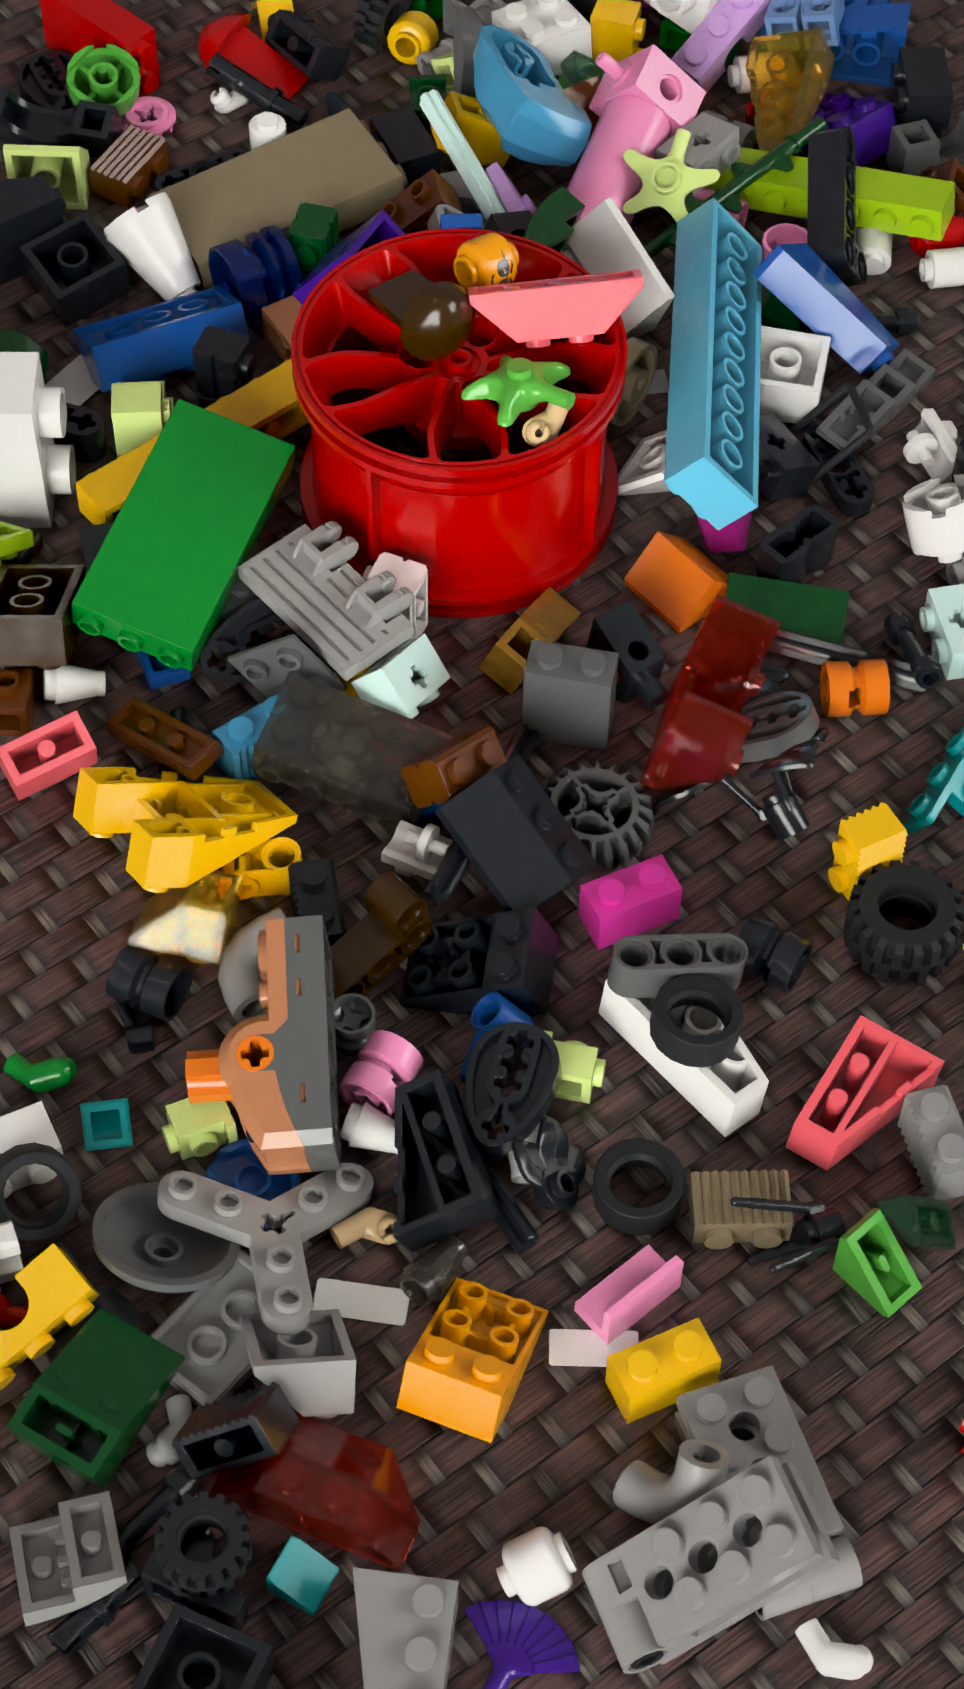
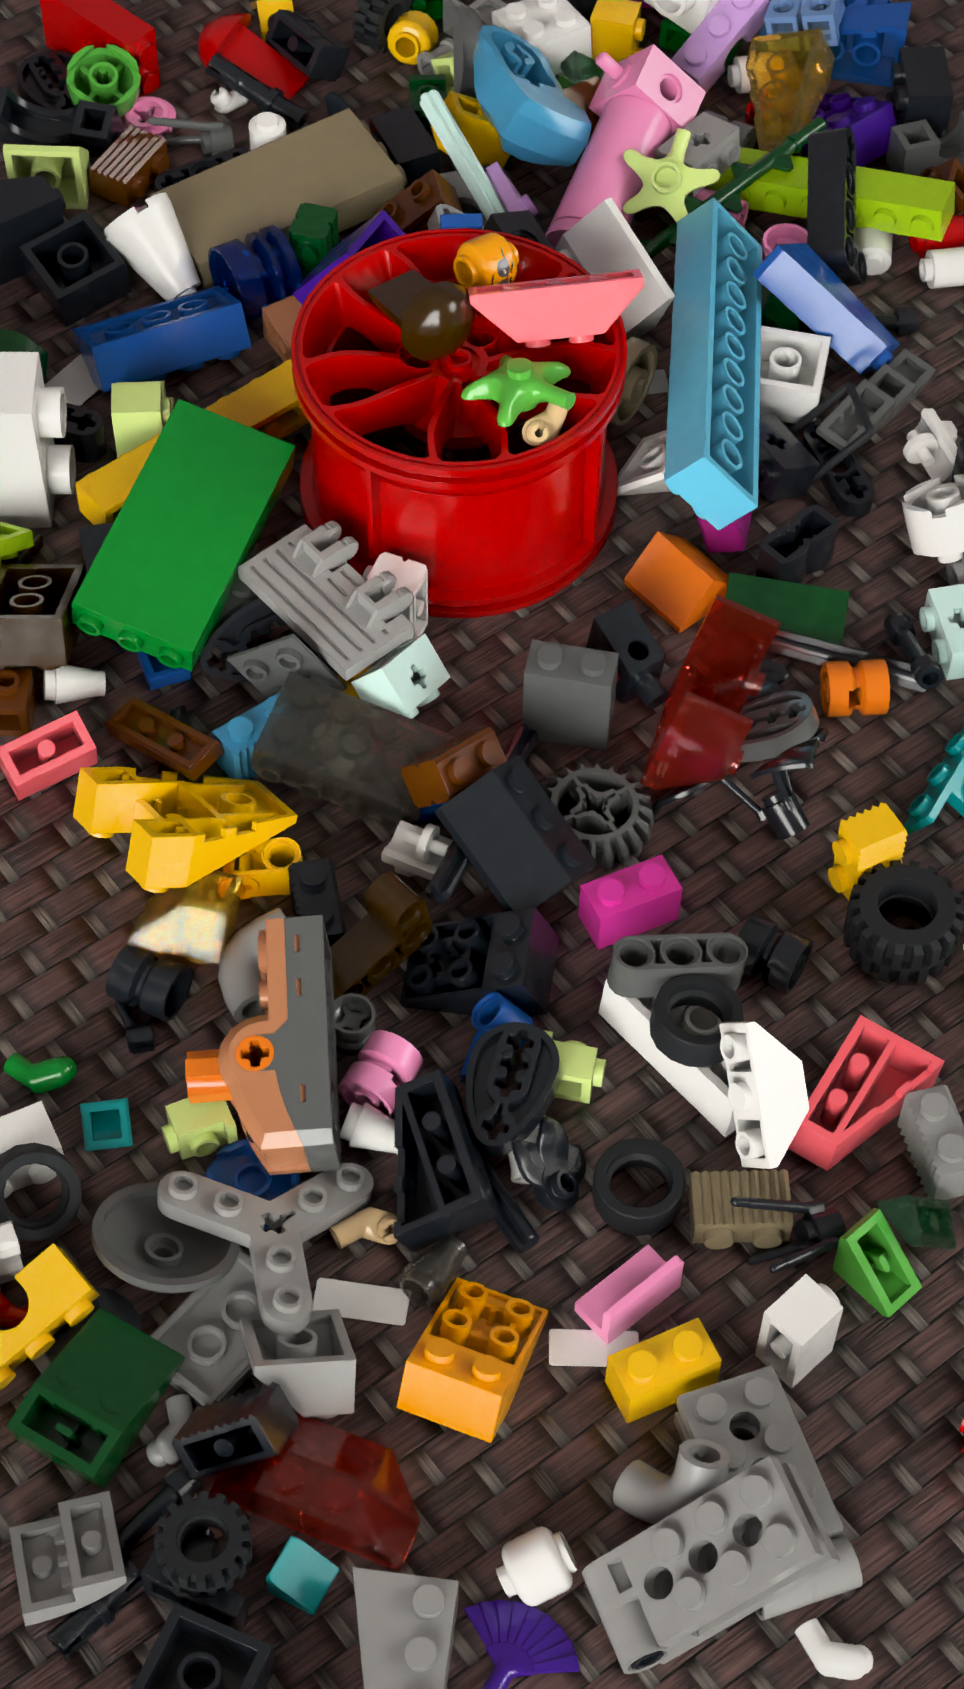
black brick [192,325,257,409] -> none
pearl gold slope [479,587,581,695] -> none
dark green slope [522,186,585,253] -> none
none -> dark grey plant [148,117,234,157]
none -> white slope [719,1021,809,1169]
none -> white brick [755,1274,843,1389]

